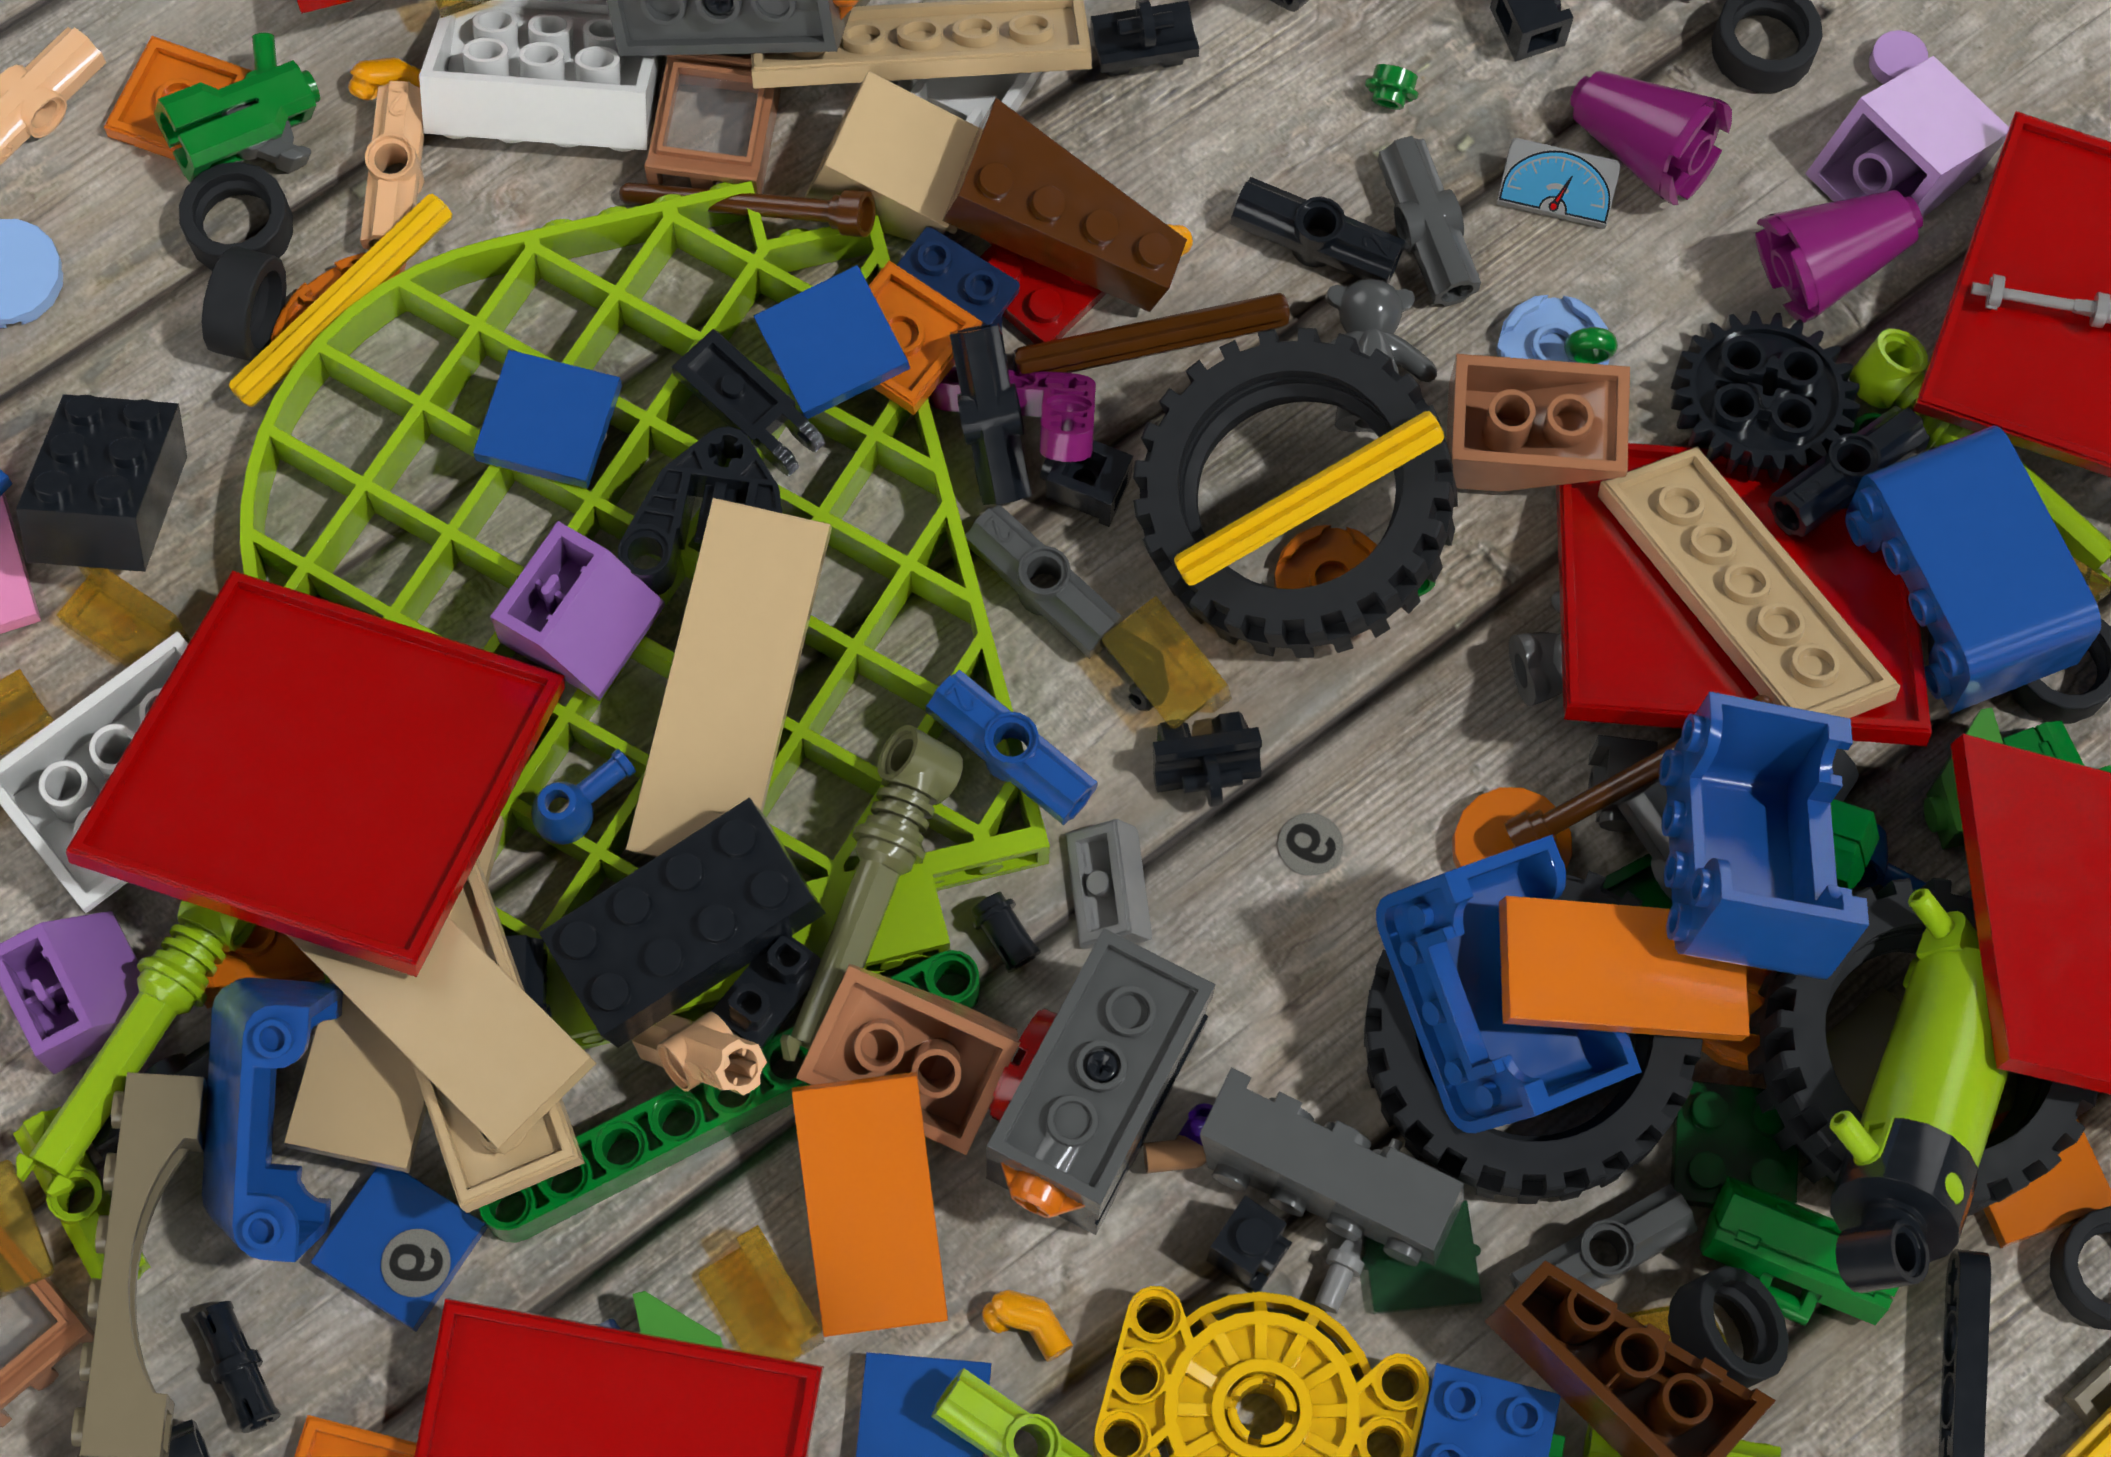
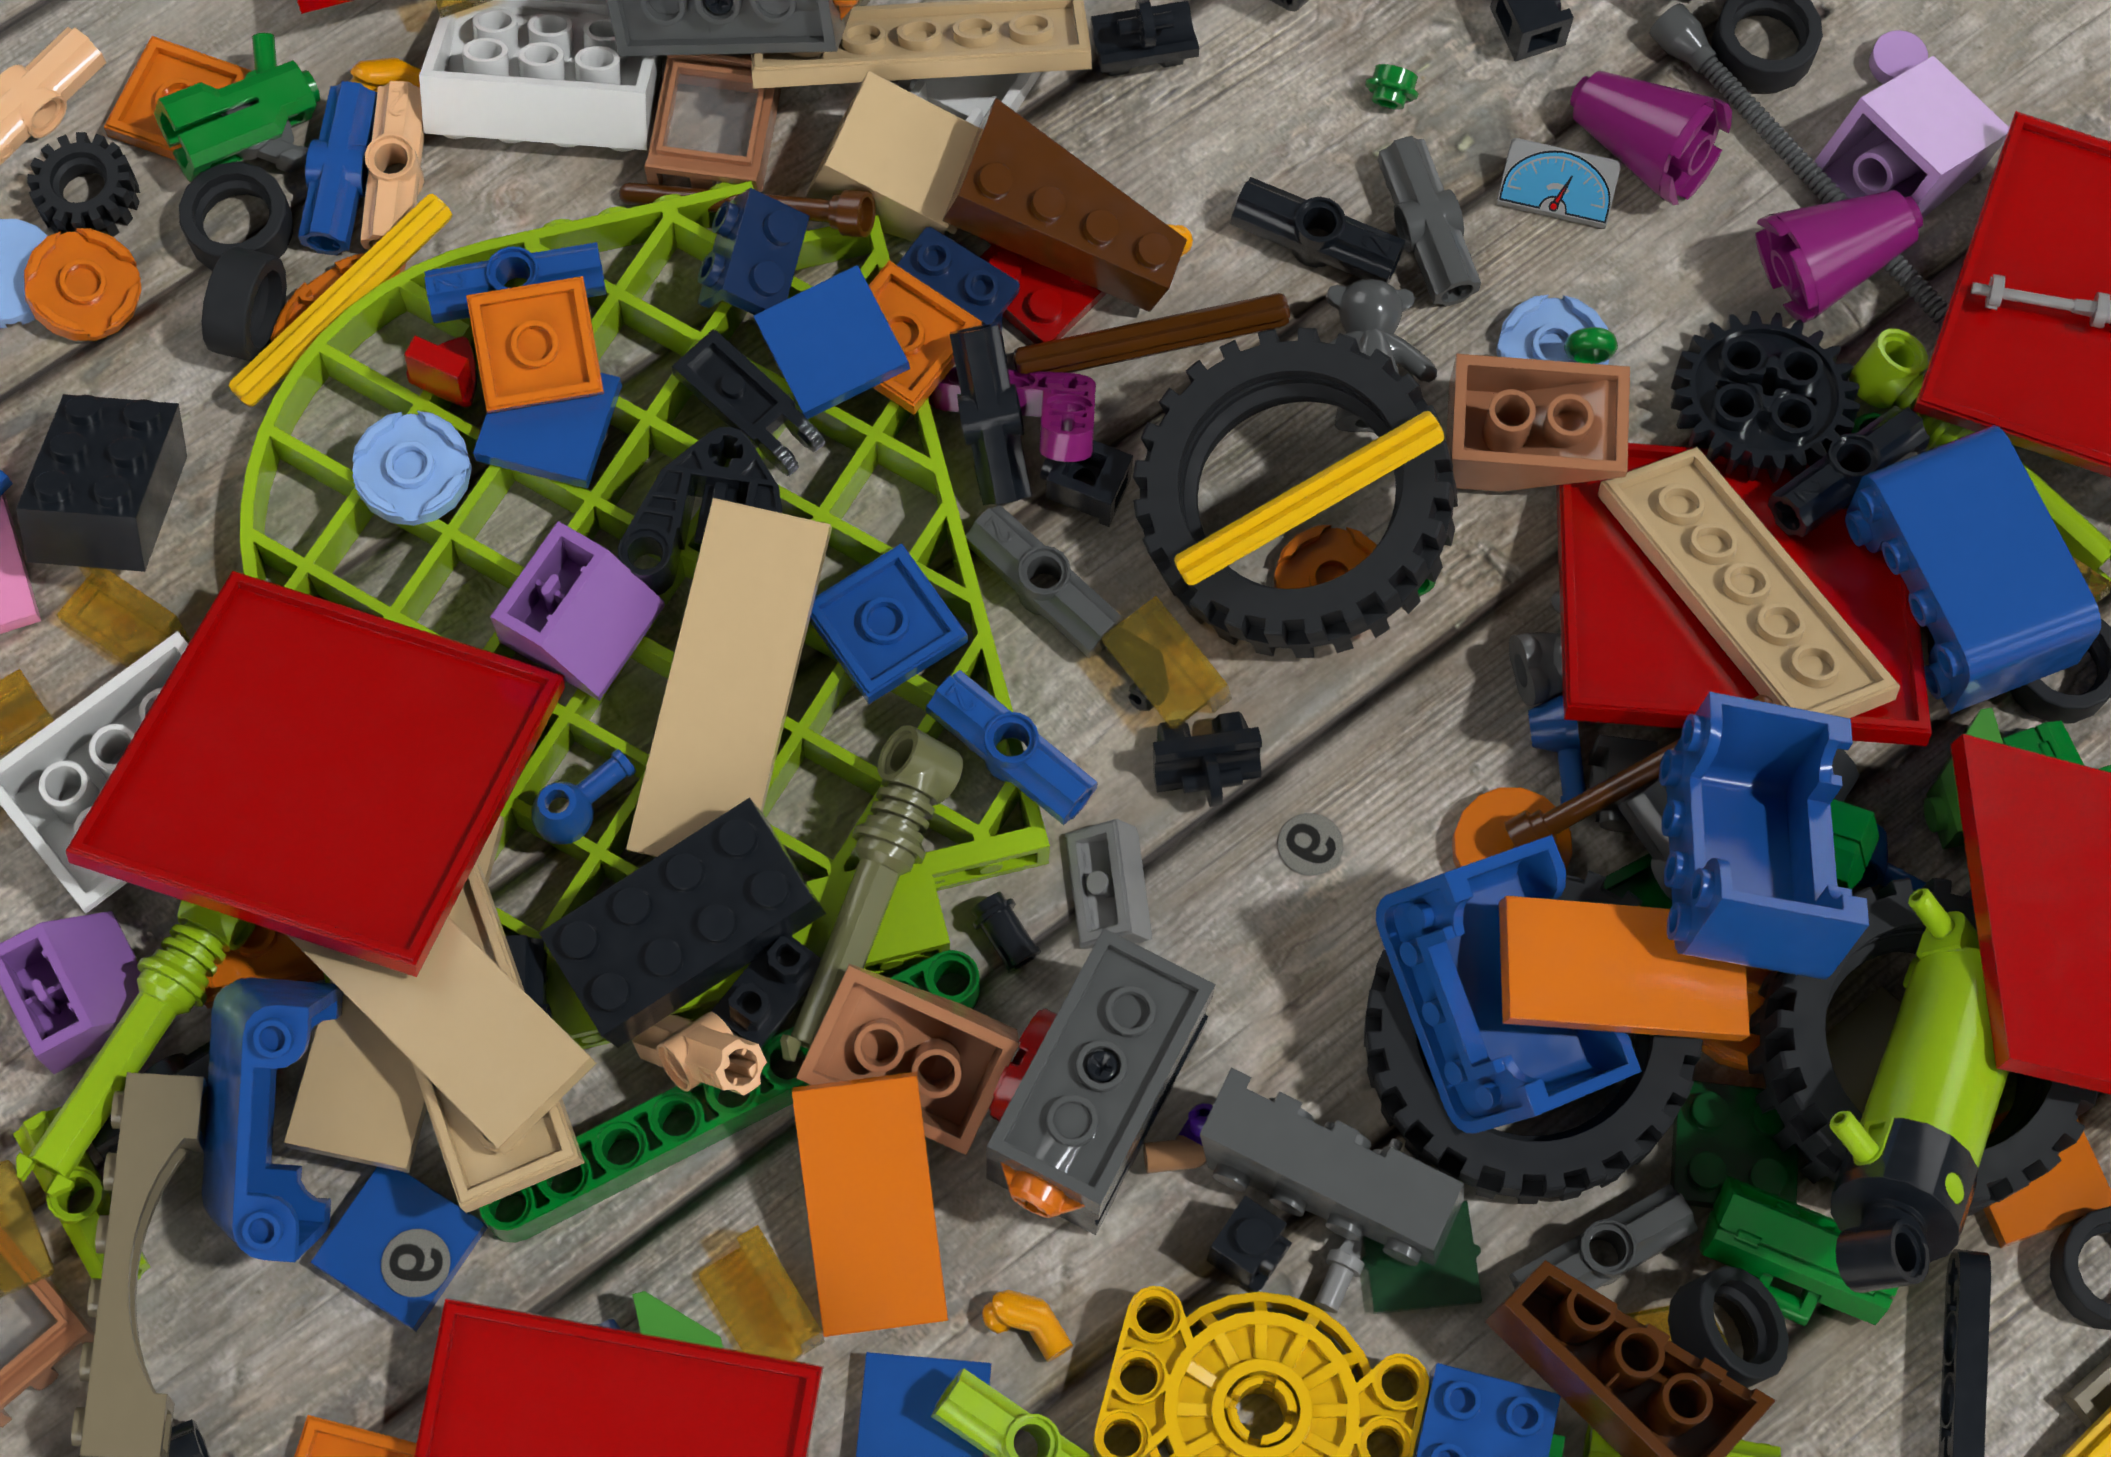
black pin [193,1301,281,1433] -> none
none -> orange tile [24,228,141,341]
none -> black tyre [27,132,140,236]
none -> blue piece [298,81,377,255]
none -> light blue tile [352,411,472,526]
none -> red tile [404,335,477,407]
none -> blue piece [424,242,607,324]
none -> orange tile [466,276,604,413]
none -> dark blue bracket [698,188,810,315]
none -> blue tile [810,543,968,704]
none -> blue bar [1528,695,1586,804]
none -> dark grey hose [1649,3,1948,331]

